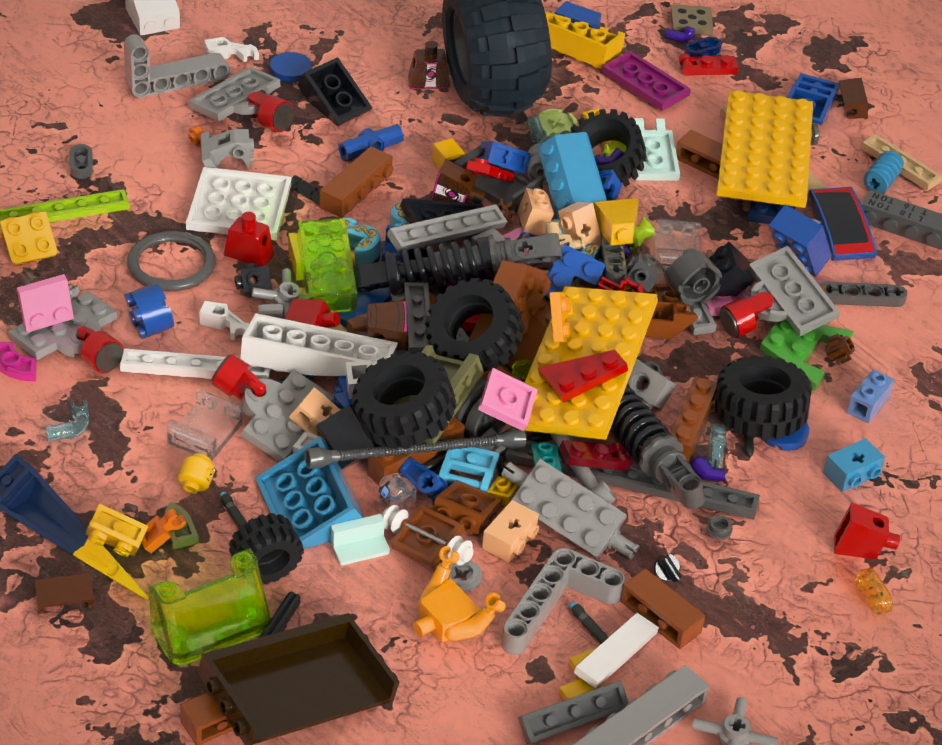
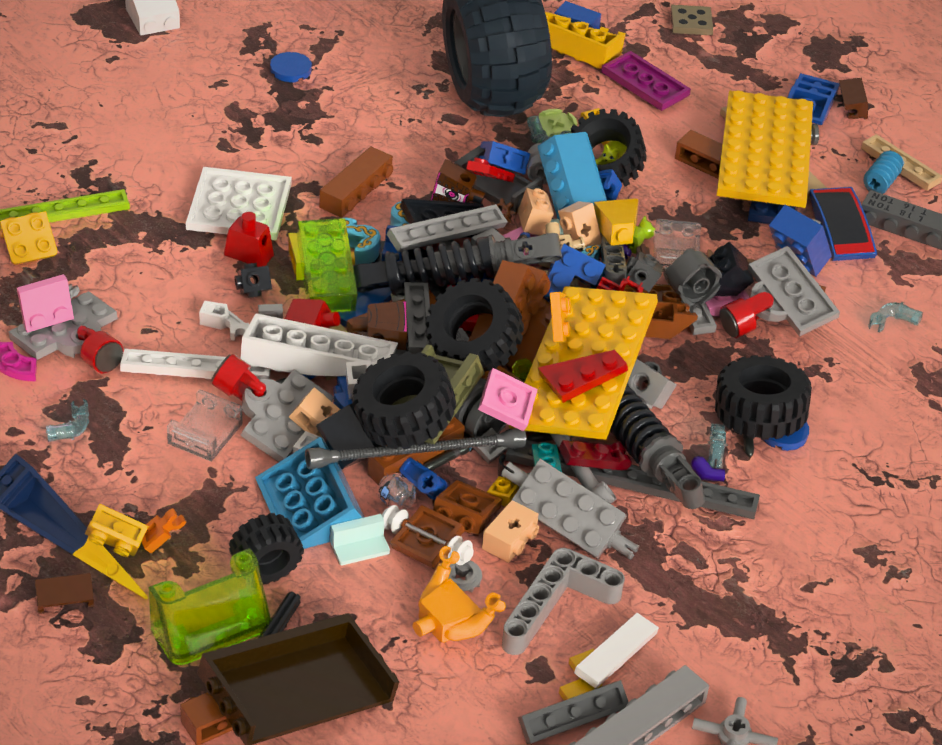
dark grey plate [70,144,93,180] -> none
light grey beam [124,34,231,98] -> none
blue brick [124,283,174,339] -> none
dark grey wedge [127,231,216,291] -> none
olive plate [165,502,199,549] -> none
yellow head [177,453,215,494] -> none
light grey plate [188,67,294,132] -> none
orange plate [188,125,204,146] -> none
light grey tile [201,129,254,169] -> none
white piece [204,37,259,62] -> none
pearl dark grey piece [220,492,247,529] -> none
light grey bar [251,268,323,319] -> none
black axle [291,175,320,205] -> none
black slope [298,57,373,126] -> none
blue piece [338,124,404,161] -> none
reddish brown torso [408,41,450,89] -> none
yellow brick [432,138,465,170] -> none
medium azure plate [439,447,500,492] -> none
pearl dark grey piece [569,602,609,644] -> none
dark purple arm [594,147,625,165] -> none
dark orange brick [621,568,705,649] -> none
light aqua tile [635,118,680,181] -> none
black plate [654,554,682,582] -> none
dark purple arm [664,26,695,42] -> none
dark orange brick [671,376,717,464] -> none
red plate [679,54,739,76] -> none
clear blue plate [684,36,722,57] -> none
dark grey plate [706,516,733,540] -> none
bright green wing [760,320,854,391] -> none
dark grey beam [820,282,907,307] -> none
dark azure brick [823,438,885,492] -> none
reddish brown gear [825,333,855,364] -> none
red torso [834,503,900,559] -> none
medium blue brick [847,369,895,423] -> none
clear yellow plate [855,567,893,615] -> none
none -> clear light blue piece [868,302,923,332]

